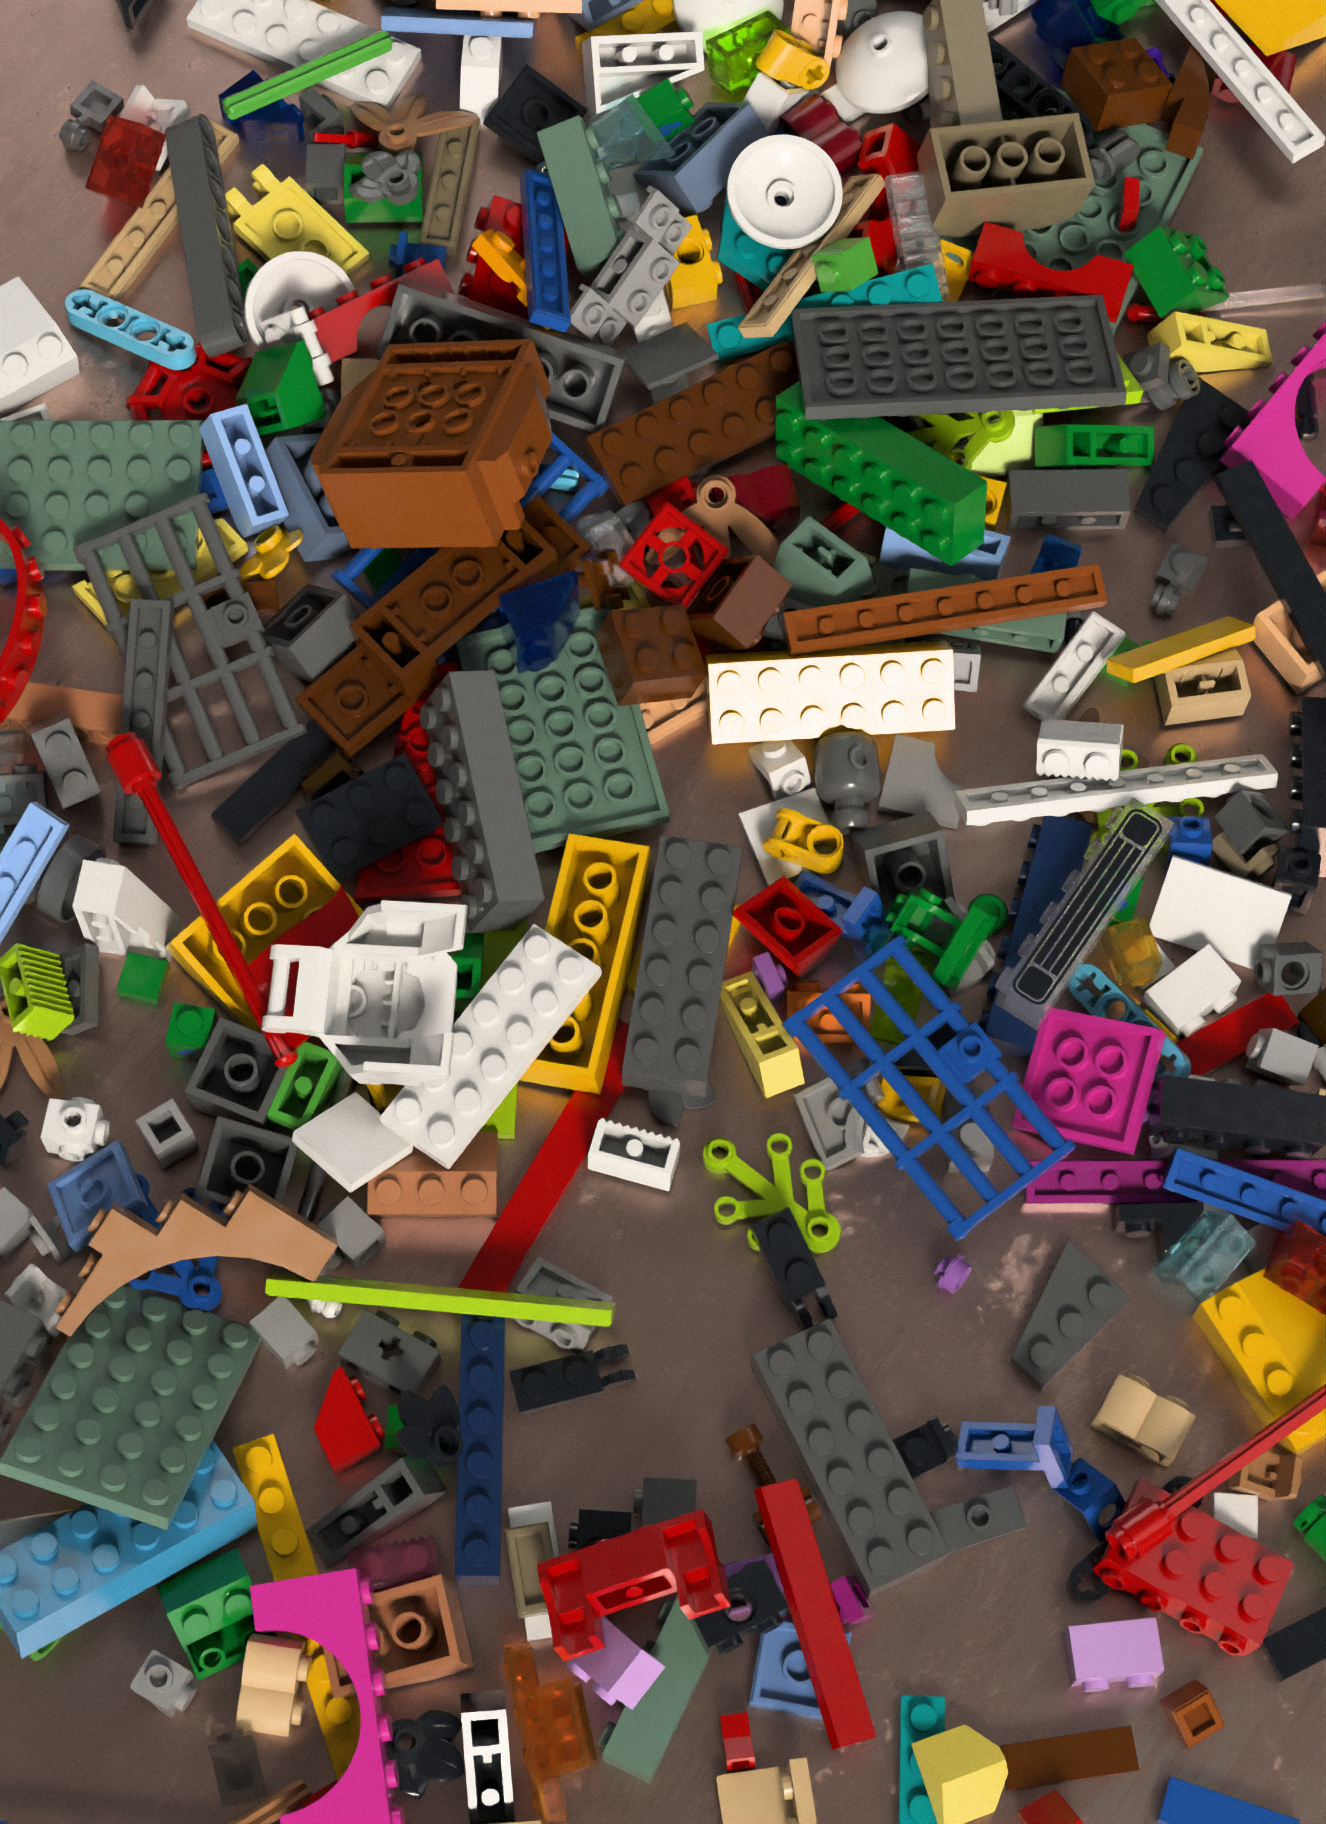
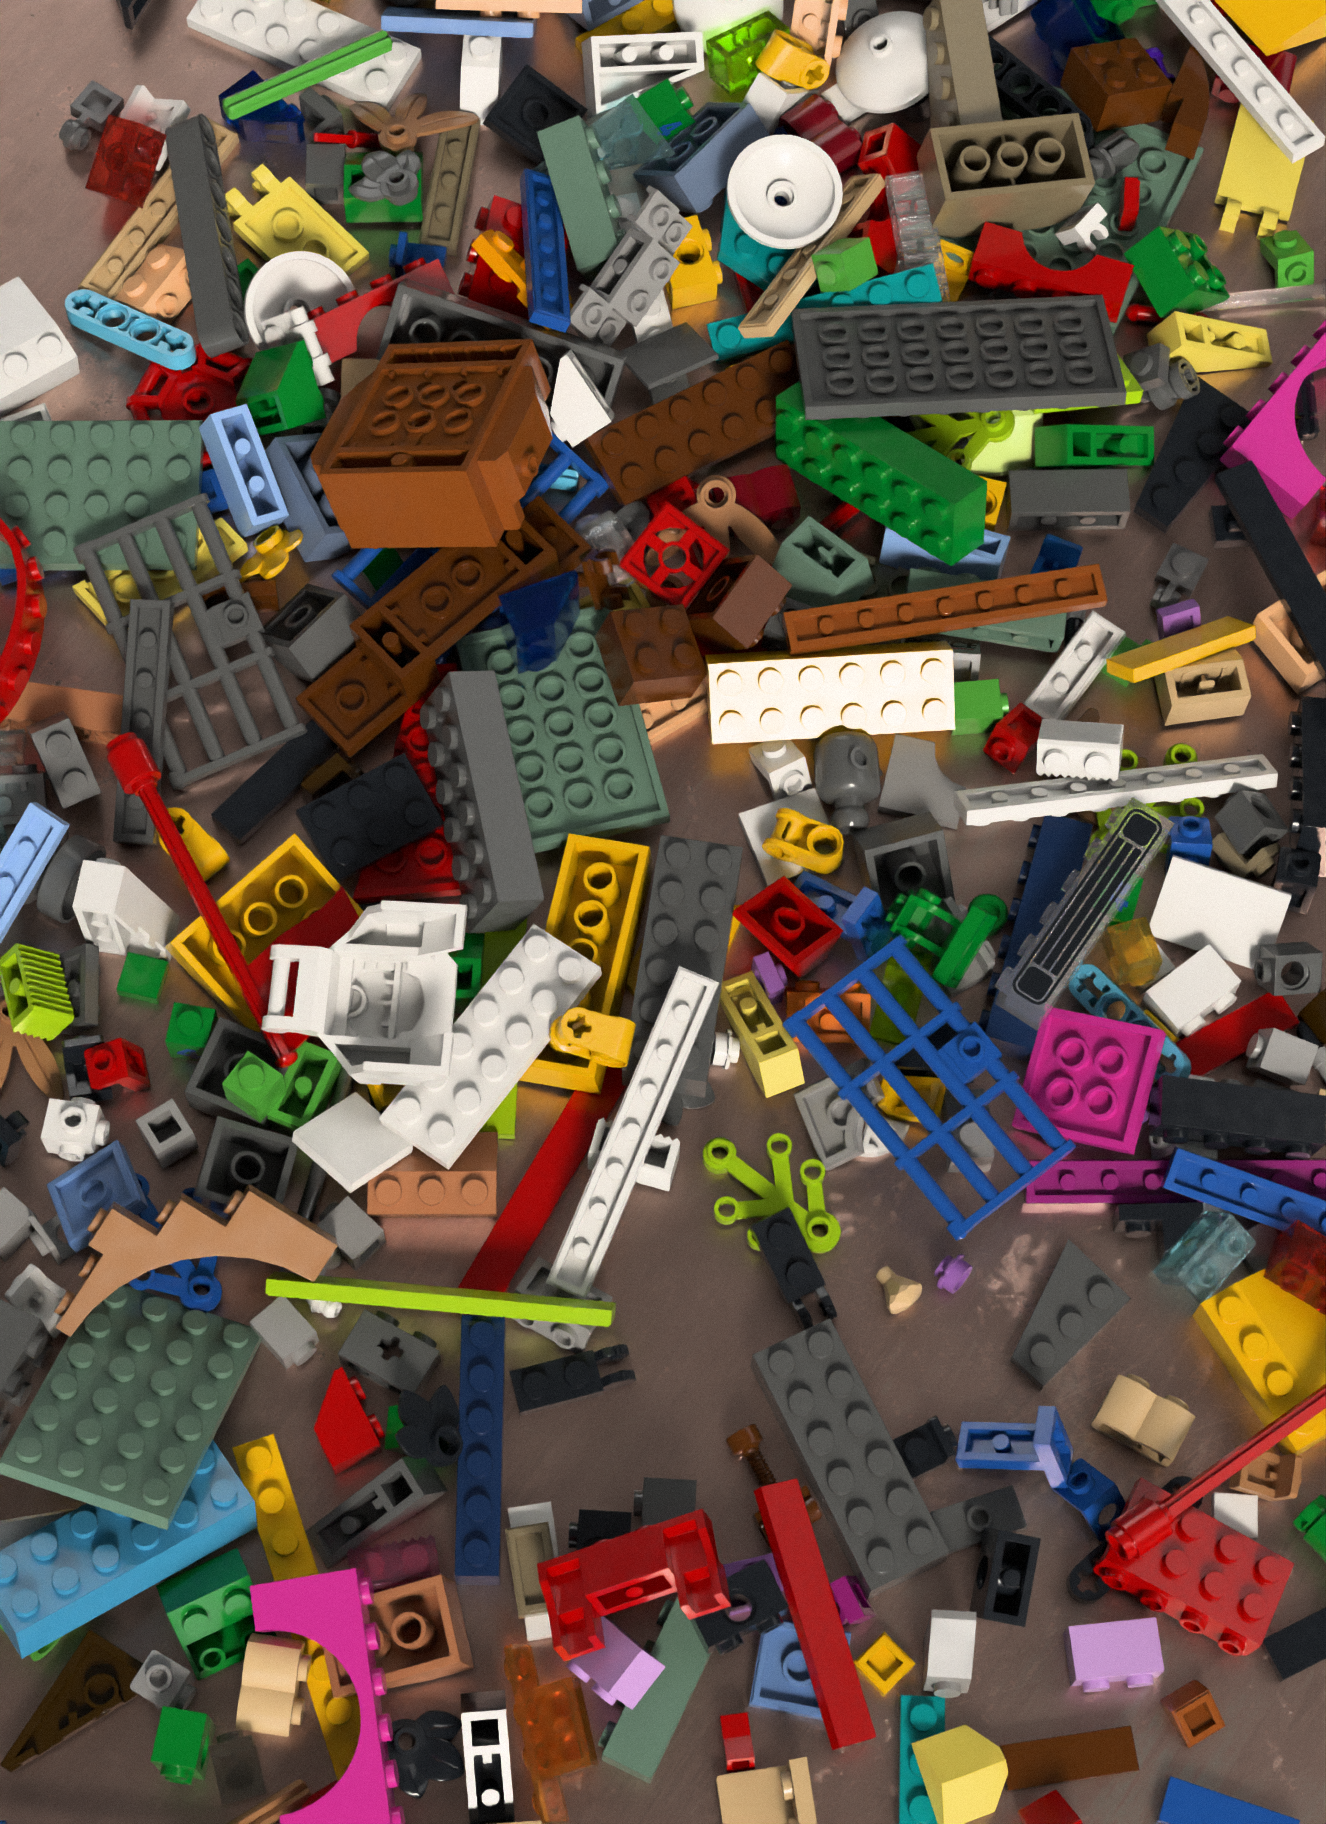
none -> dark brown wing [0,1629,143,1773]
none -> black bracket [61,1035,113,1102]
none -> red bracket [84,1037,151,1092]
none -> light nougat bracket [114,244,192,325]
none -> green brick [151,1706,216,1785]
none -> yellow piece [156,807,230,882]
none -> bright green brick [222,1051,286,1123]
none -> white tile [546,966,719,1300]
none -> yellow piece [549,1007,636,1068]
none -> white slope [550,349,615,448]
none -> white plate [710,1029,740,1069]
none -> yellow tile [854,1632,916,1697]
none -> tan rock [876,1266,922,1314]
none -> slope [923,1609,977,1698]
none -> bright green brick [951,679,1009,736]
none -> black brick [969,1527,1041,1627]
none -> red bracket [983,702,1043,773]
none -> white tile [1055,202,1109,254]
none -> medium lavender plate [1156,599,1201,640]
none -> light yellow tile [1214,103,1314,240]
none -> bright green bracket [1260,230,1314,292]

